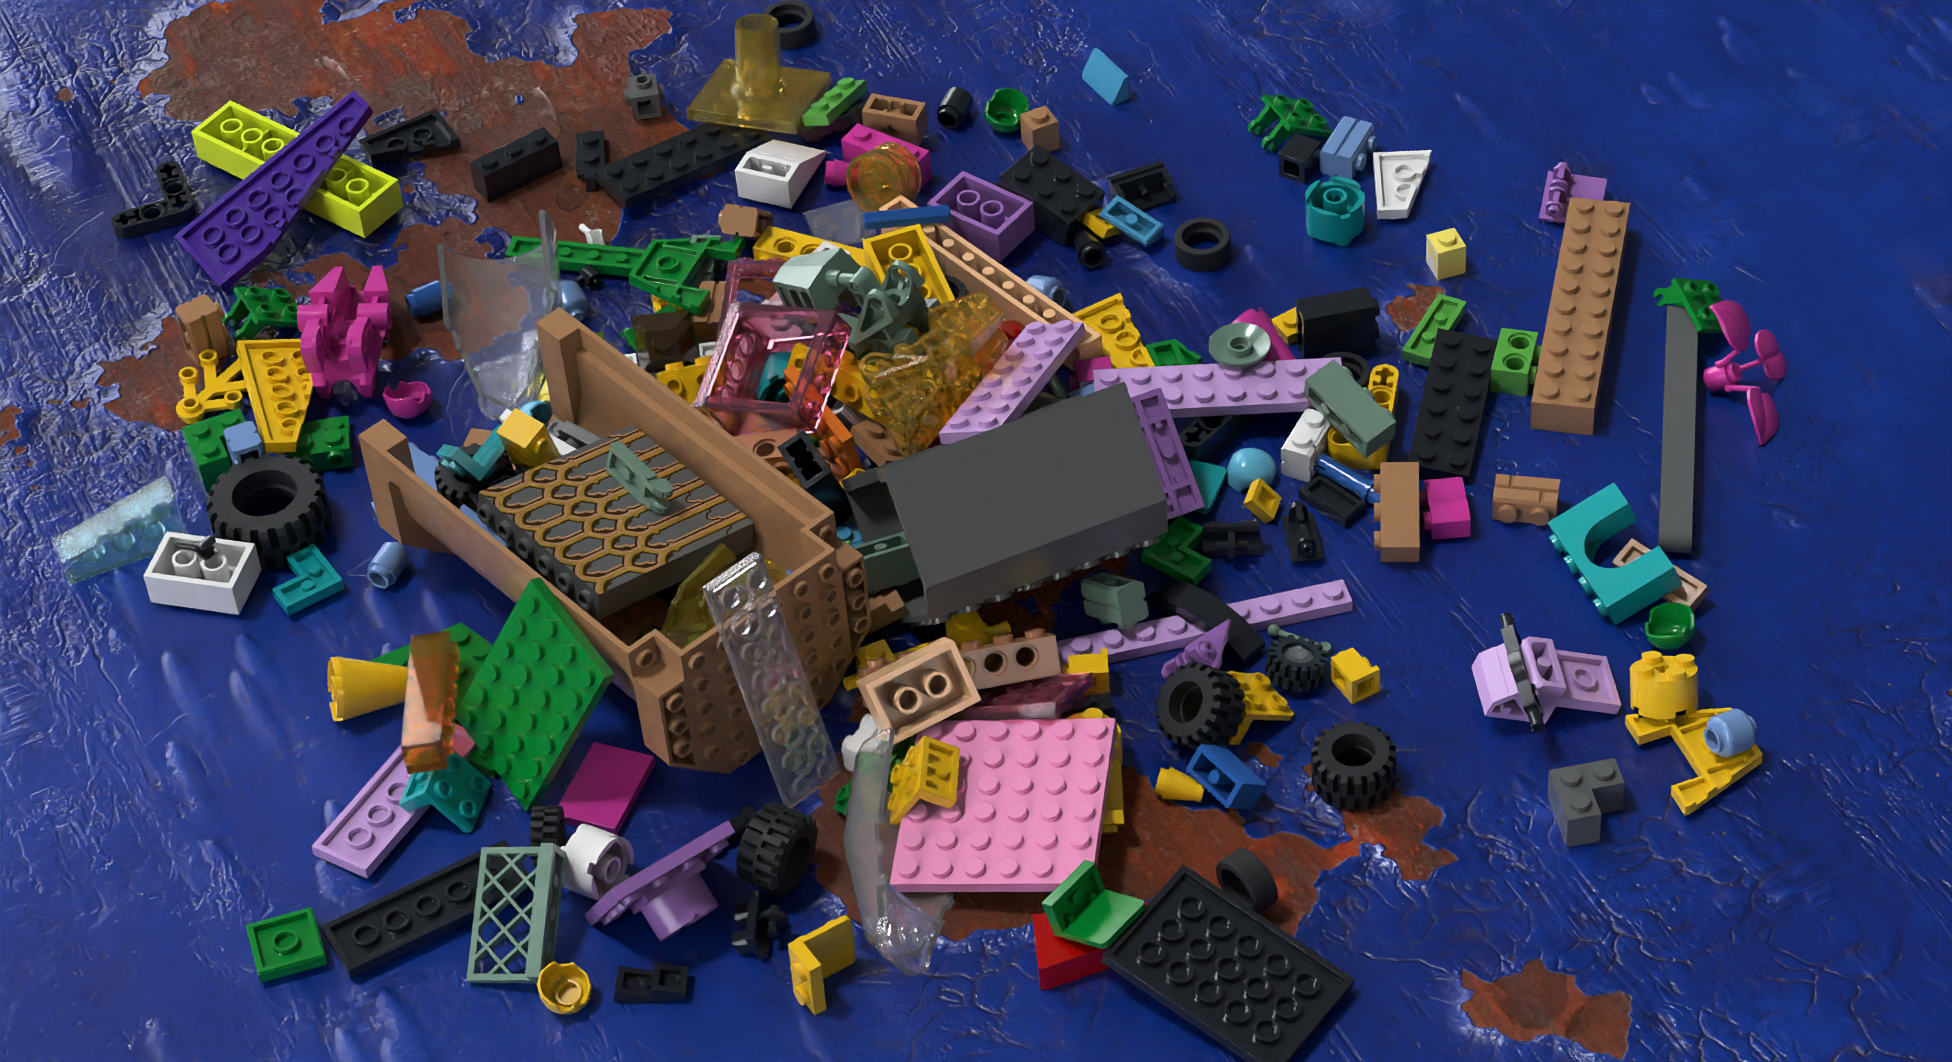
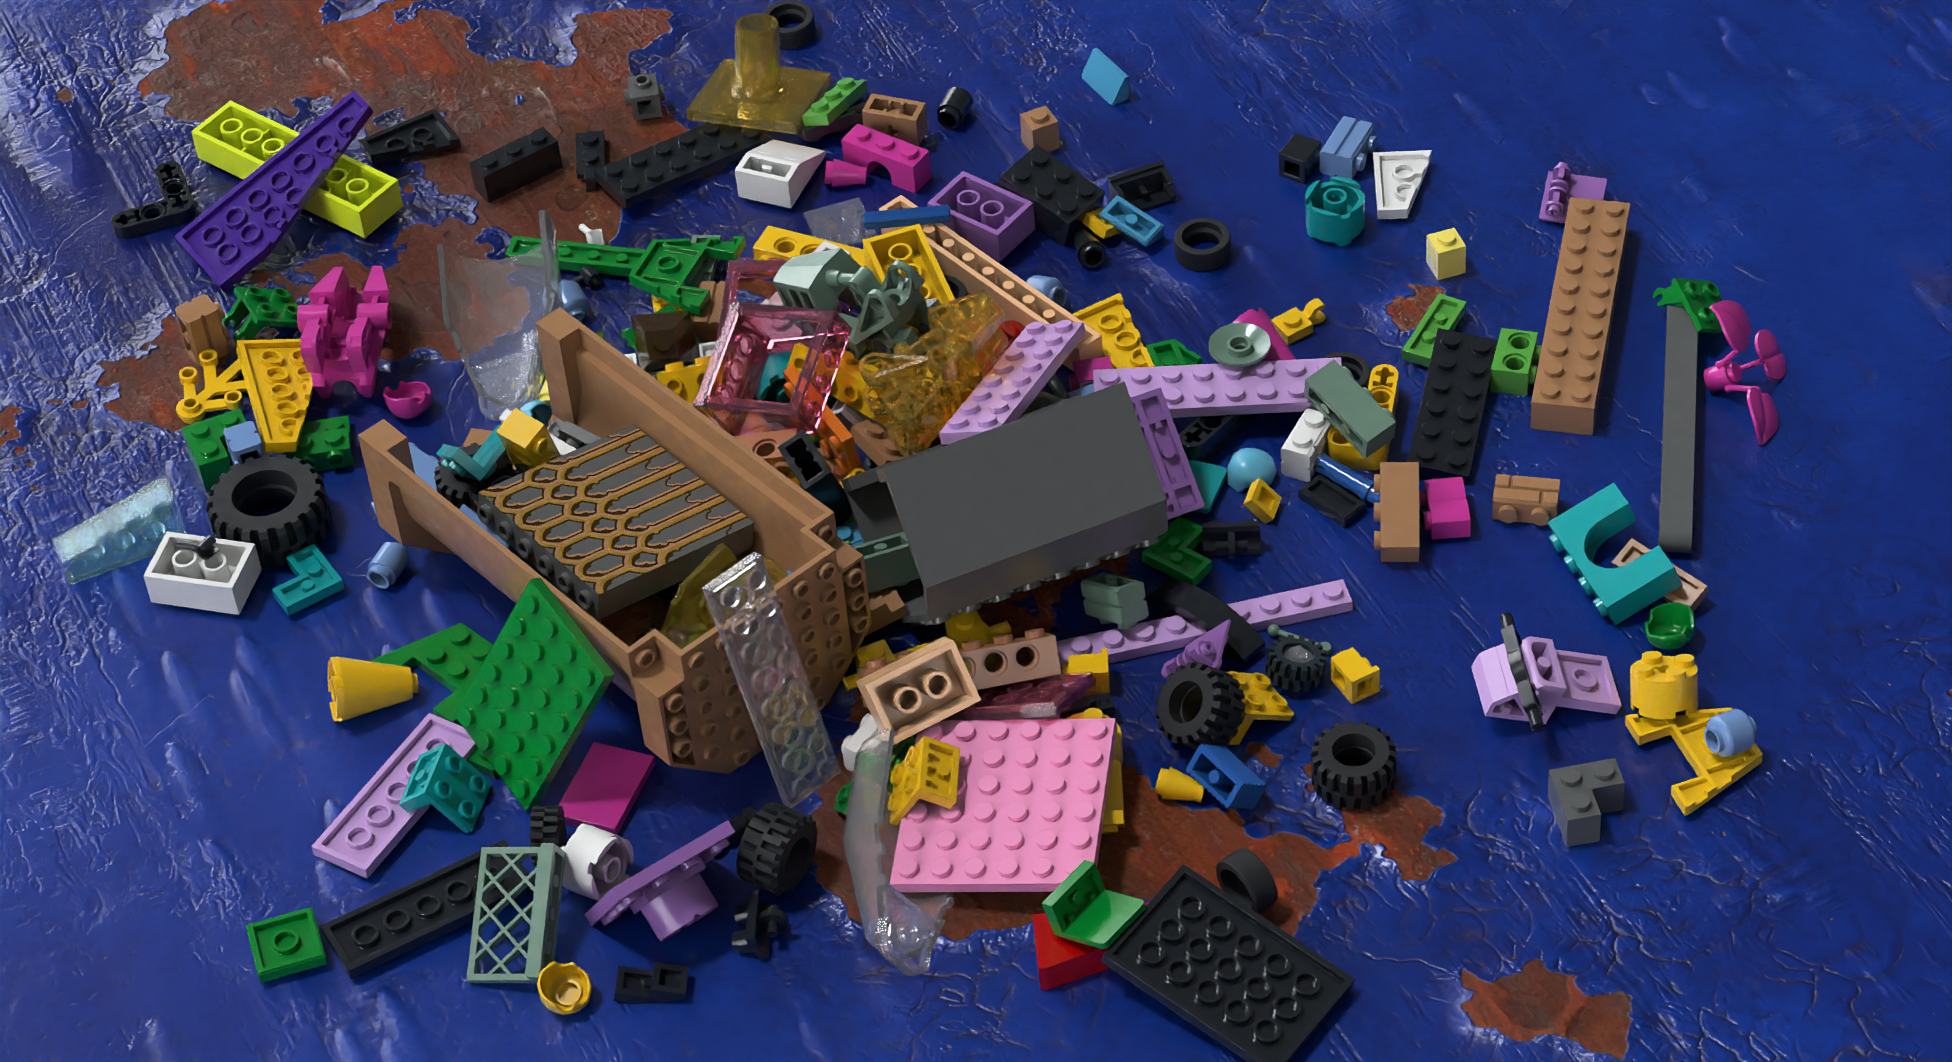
clear orange brick [401,631,460,774] -> none
blue brick [405,280,451,318] -> none
sand green hinge [606,441,674,515] -> none
medium nougat brick [718,204,774,240] -> none
yellow bracket [788,915,856,1015] -> none
clear yellow wheel [846,142,922,212] -> none
green hair [984,88,1030,133] -> none
green plate [1248,94,1333,152] -> none
black hinge [1281,501,1324,564] -> none
black brick [1296,287,1380,359] -> none

